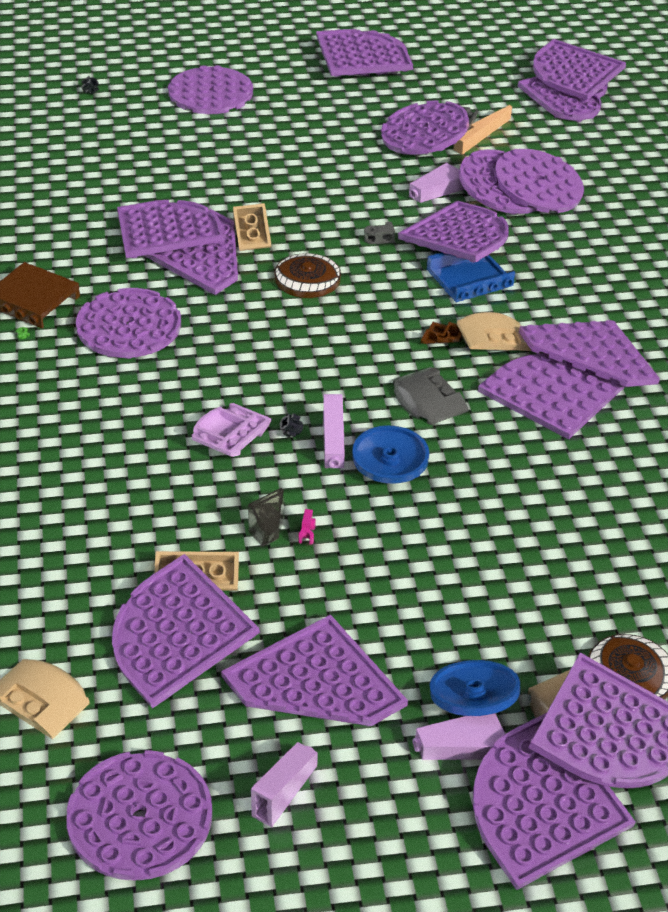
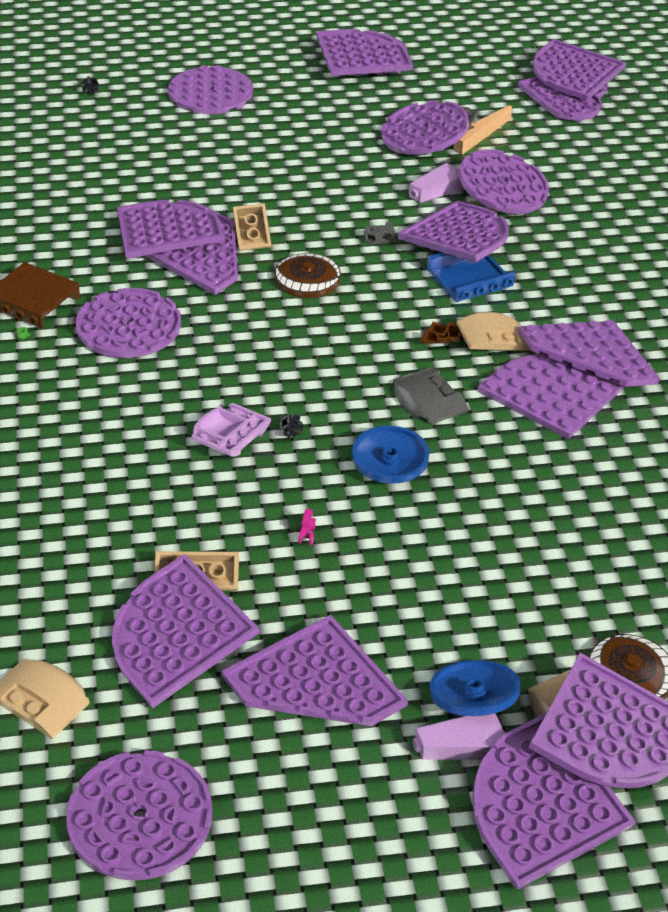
clear smoke slope [248,488,284,547] -> none
lavender slope [251,742,318,827] -> none
lavender slope [323,394,344,468] -> none
medium lavender plate [494,149,584,213] -> none

